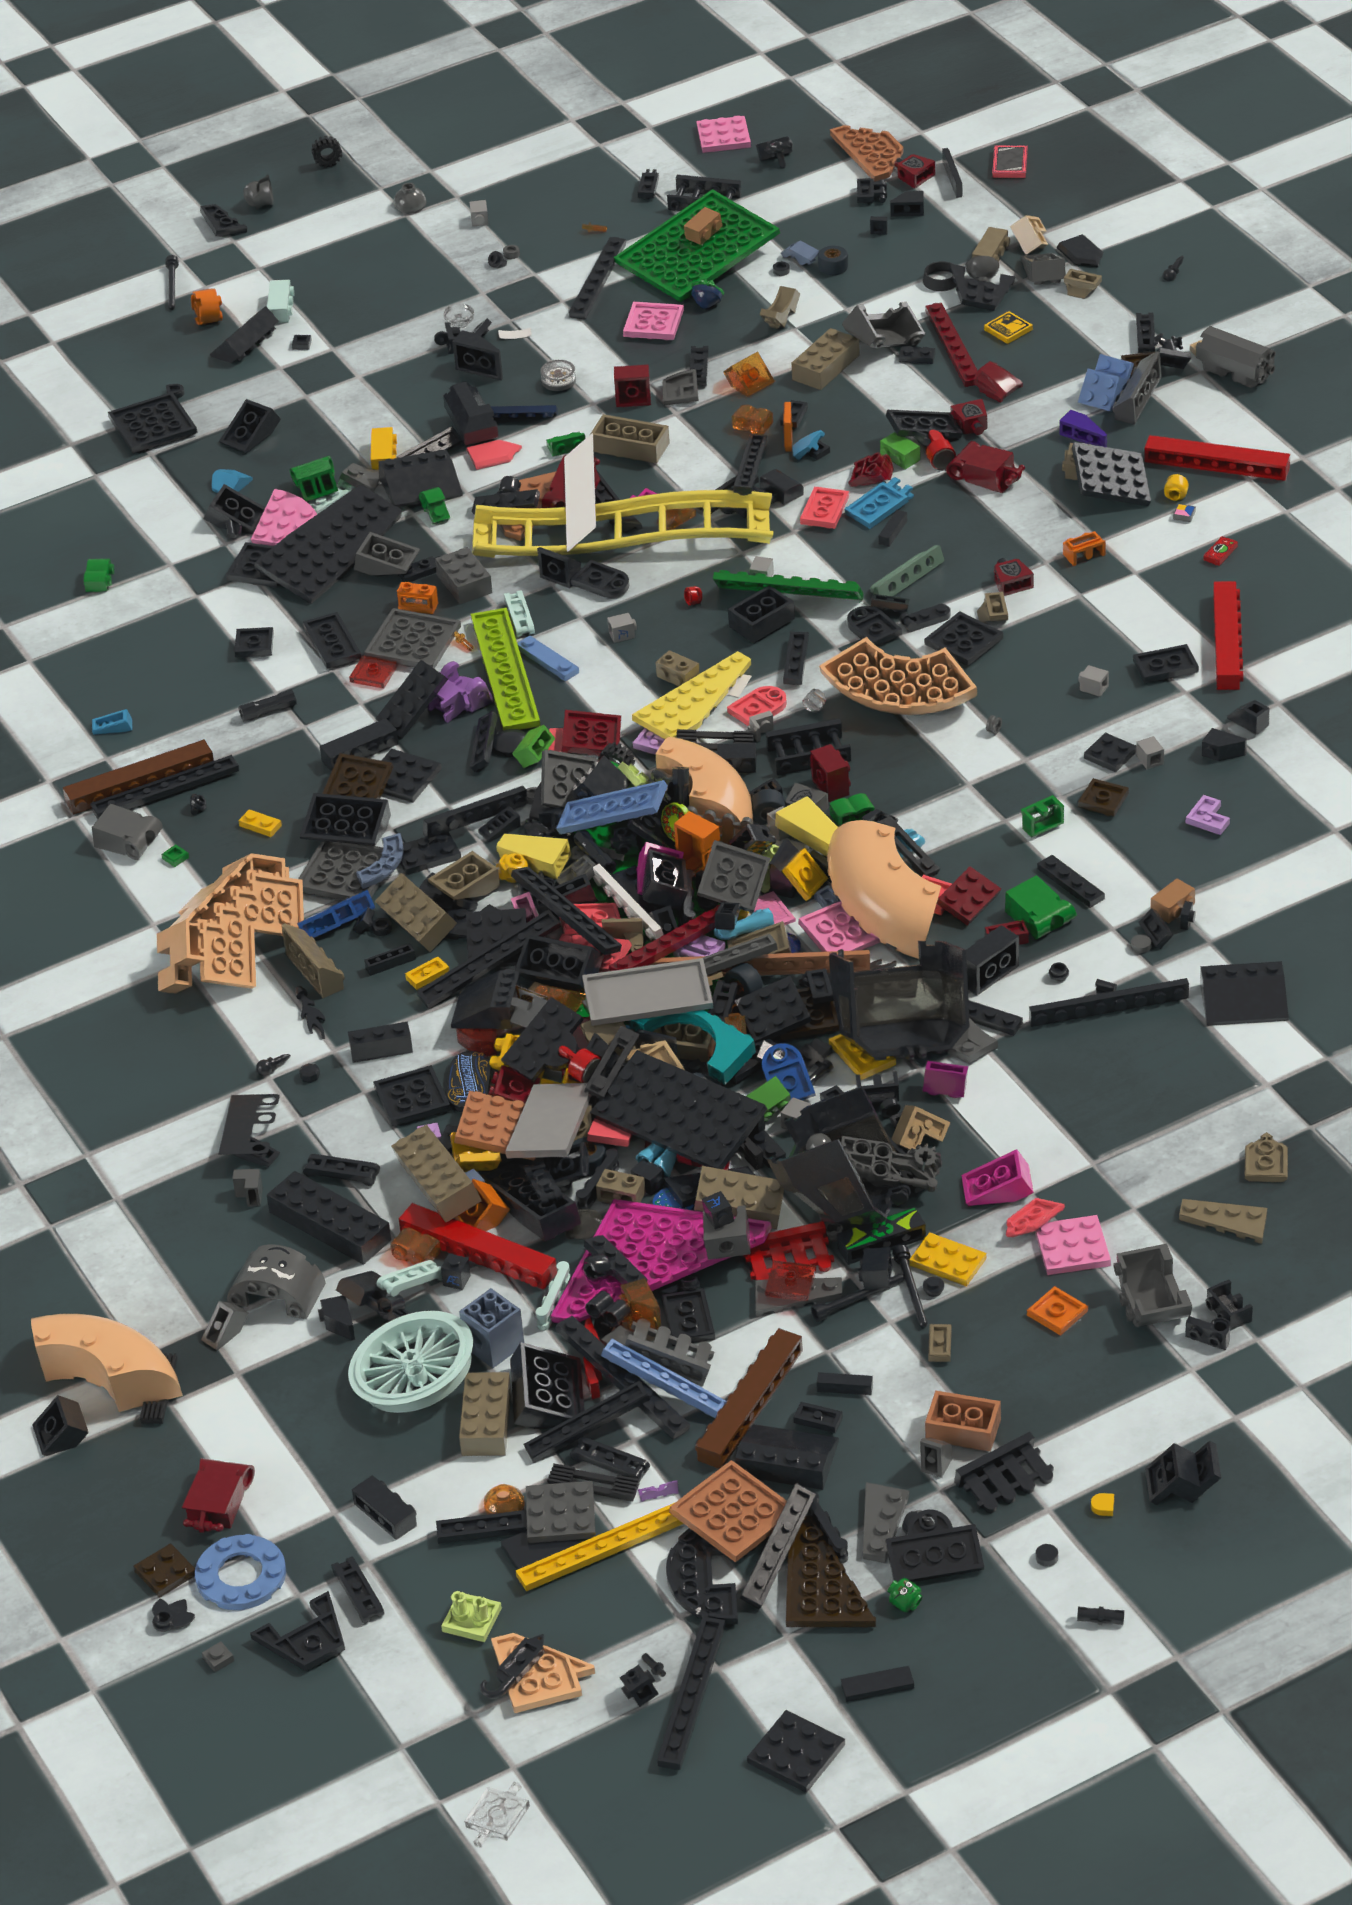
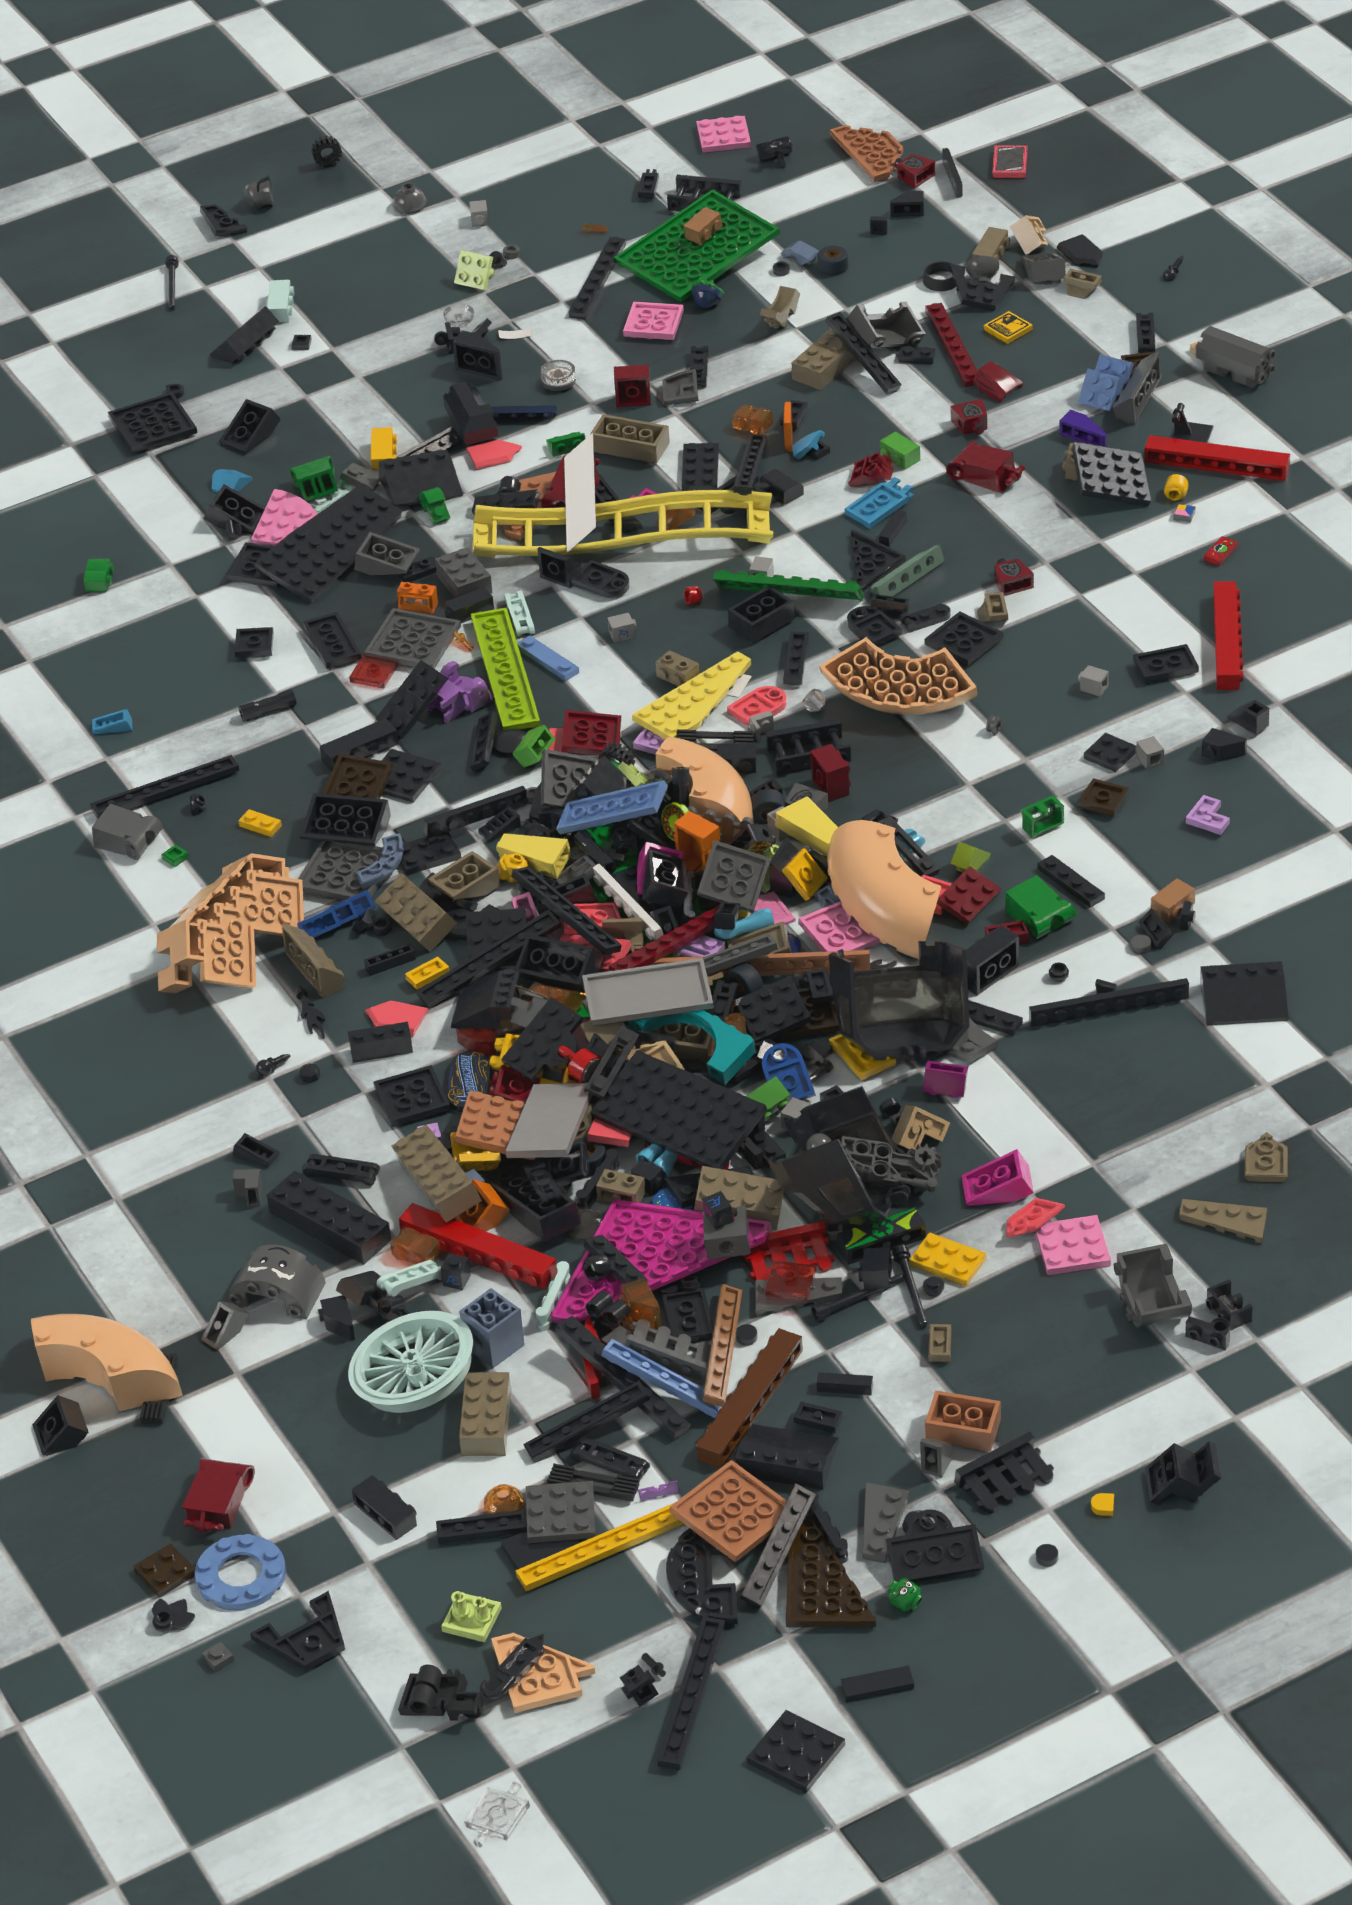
reddish brown brick [63,739,214,815] -> none
orange brick [191,288,223,325] -> none
black piece [218,1094,280,1155] -> none
black plate [331,1556,385,1623] -> none
black slope [510,1342,585,1429] -> none
clear orange slope [723,351,775,397] -> none
coral plate [800,486,849,529] -> none
green brick [830,793,874,827] -> none
black window [856,1071,899,1105] -> none
black plate [857,178,887,203] -> none
black plate [885,409,963,470] -> none
orange tile [1027,1286,1088,1336] -> none
orange window [1063,531,1106,566] -> none
black pin [1077,1606,1124,1625] -> none
black piece [1153,333,1191,369] -> none
none -> coral tile [365,1001,429,1037]
none -> black plate [398,1664,484,1721]
none -> black brick [445,587,494,623]
none -> yellowish green plate [454,250,494,290]
none -> black plate [682,442,719,491]
none -> medium nougat tile [702,1284,742,1407]
none -> black tile [736,1324,758,1345]
none -> black plate [825,312,902,394]
none -> black tile [851,529,906,592]
none -> lime slope [950,842,991,873]
none -> black plate [1172,403,1213,443]

